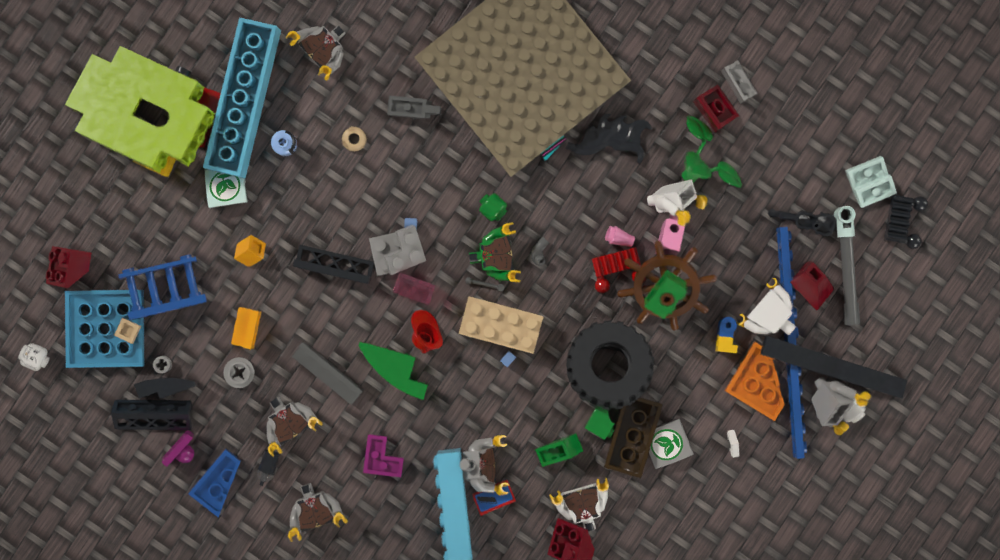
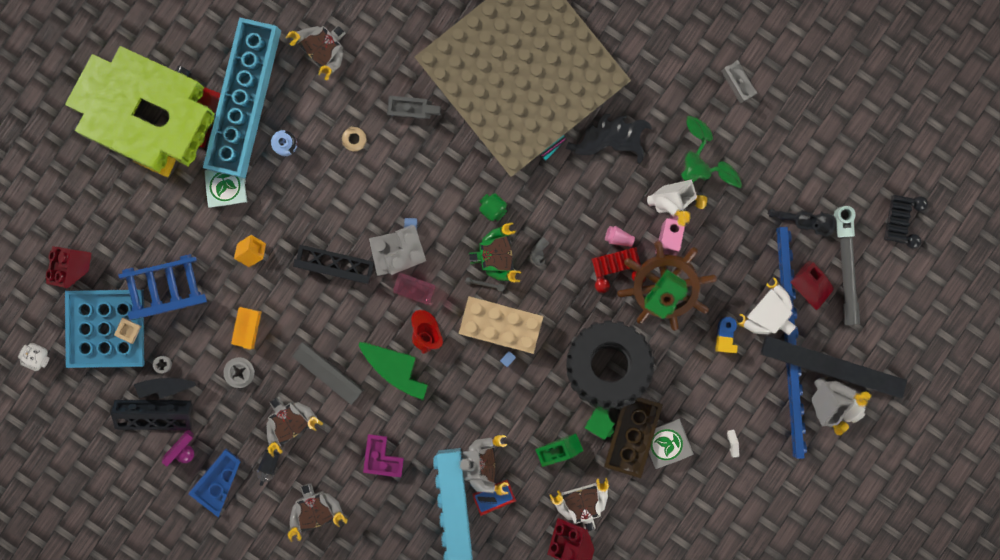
dark red slope [693,85,739,133] -> none
orange plate [724,342,785,421] -> none
light aqua slope [845,156,897,208] -> none

